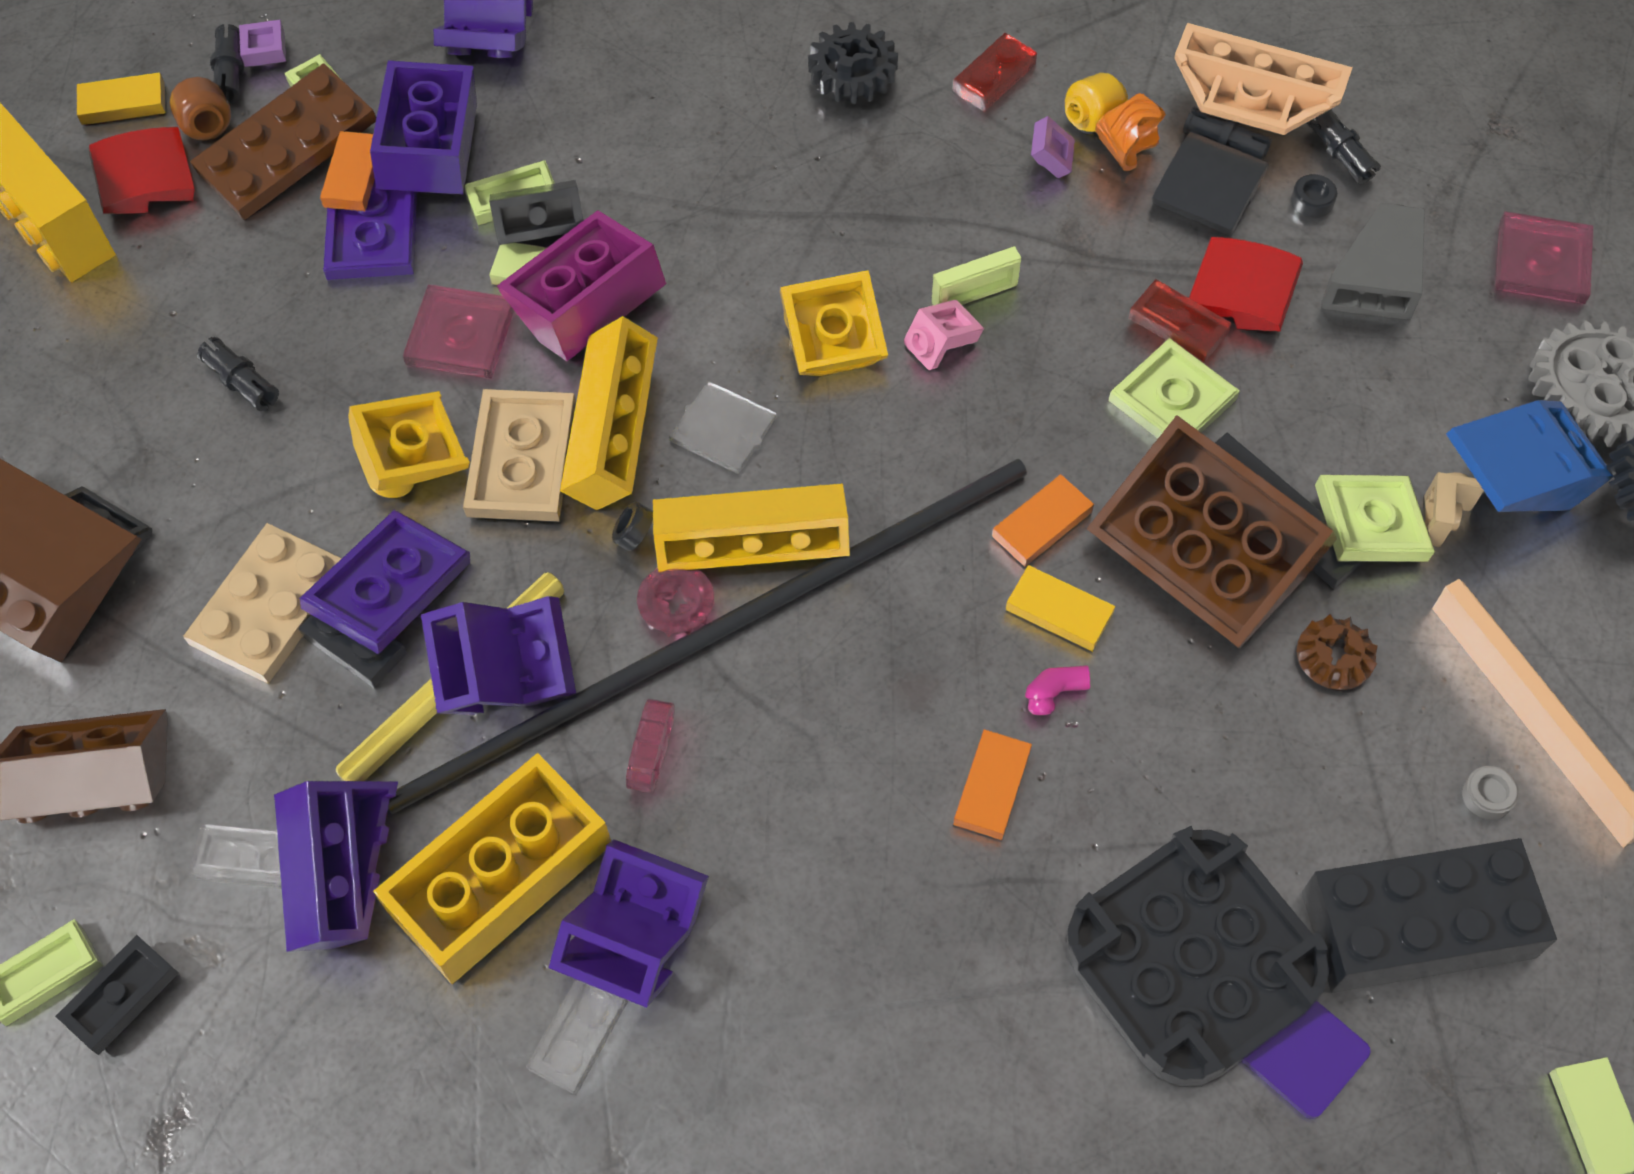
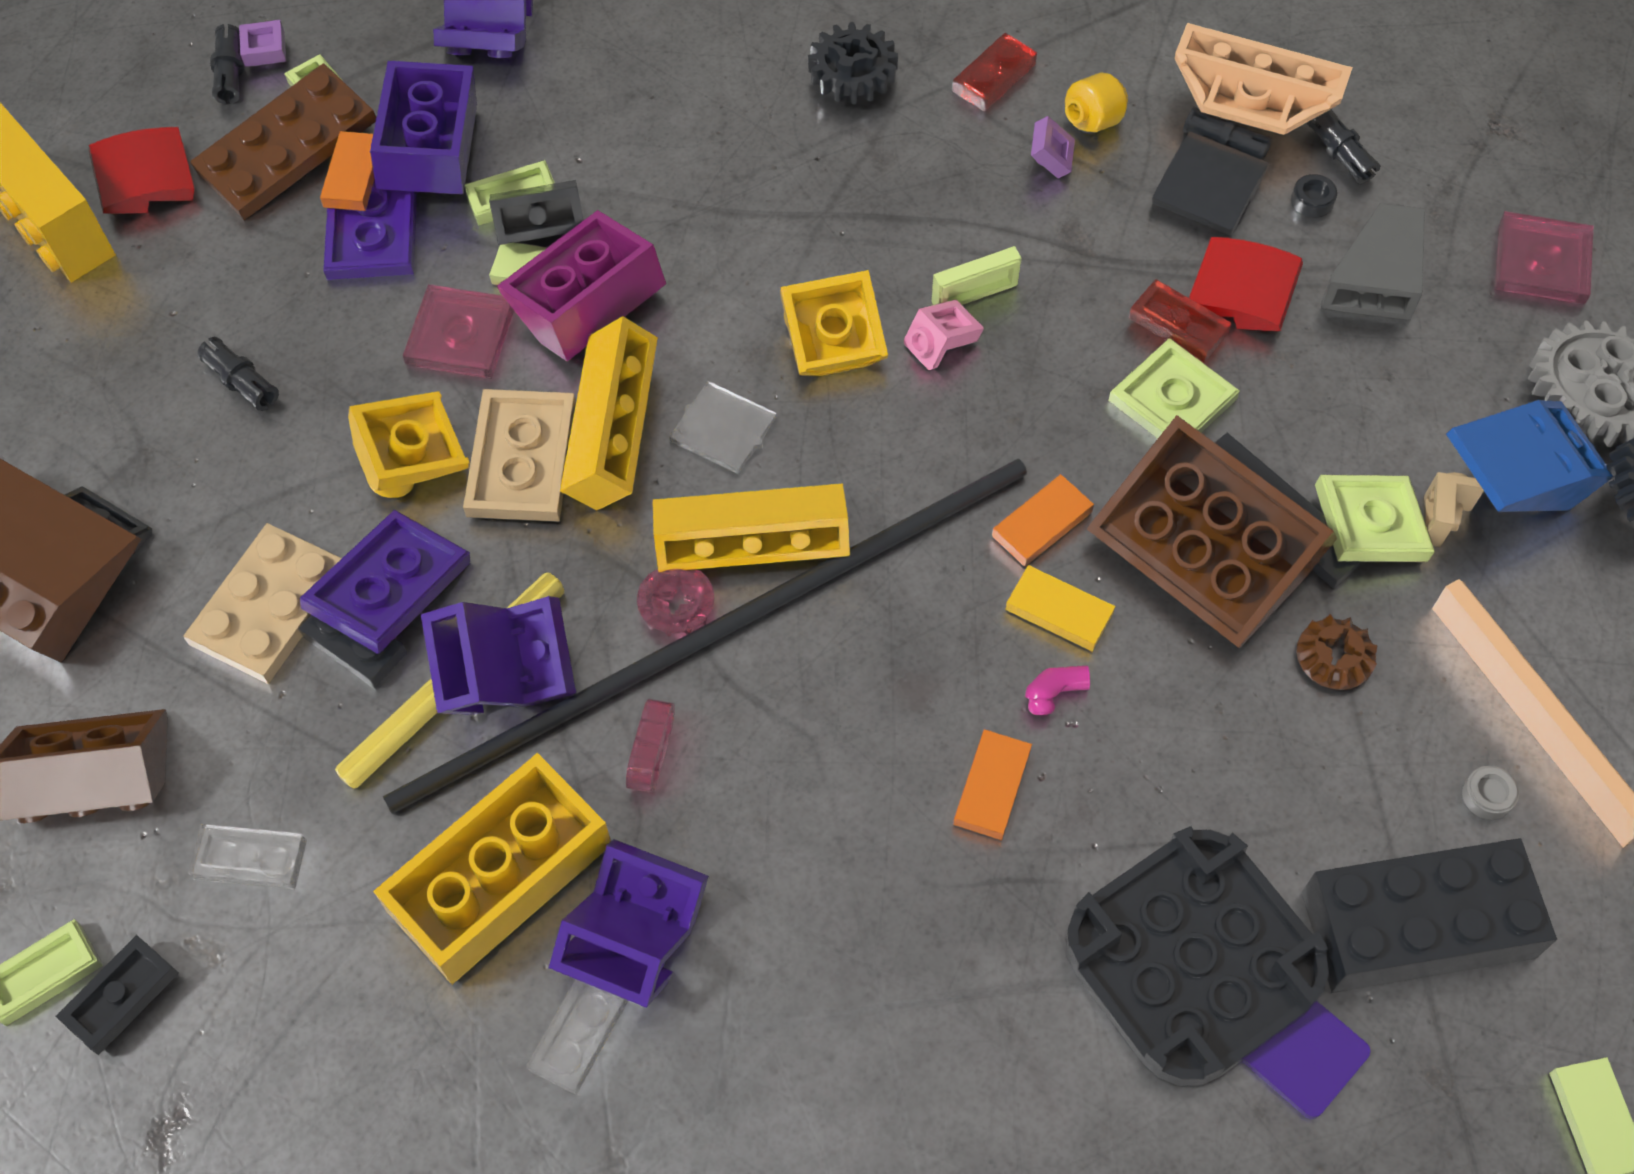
yellow tile [77,72,165,125] -> none
dark orange head [169,77,231,141] -> none
dark purple wedge [274,781,398,952] -> none
black tile [612,502,653,551] -> none
orange hair [1095,93,1166,172] -> none

